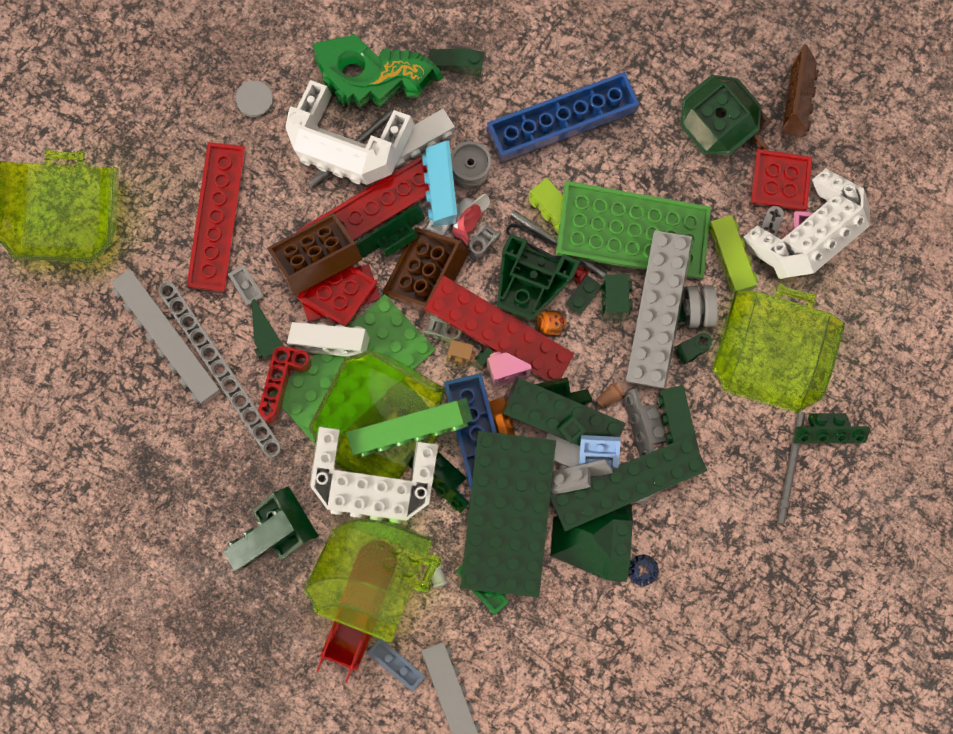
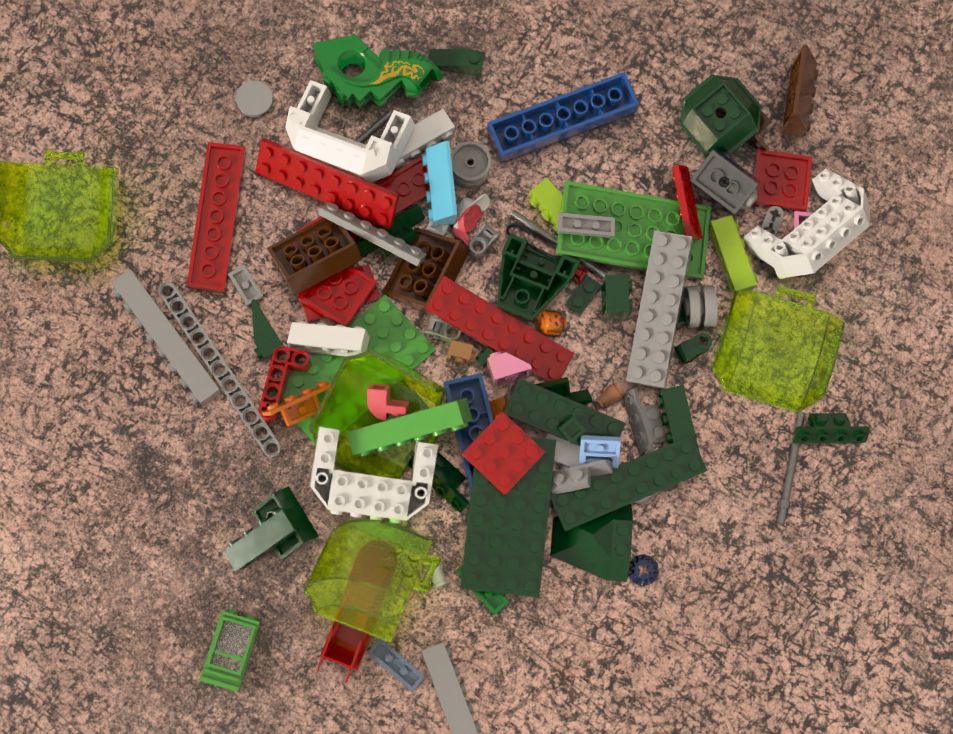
none -> bright green door [199,609,261,692]
none -> red plate [255,138,400,229]
none -> orange bracket [262,380,336,426]
none -> light grey plate [318,202,427,266]
none -> coral brick [367,383,410,421]
none -> red plate [461,411,545,496]
none -> light grey plate [557,213,615,238]
none -> red plate [672,165,703,241]
none -> dark grey piece [690,148,761,214]

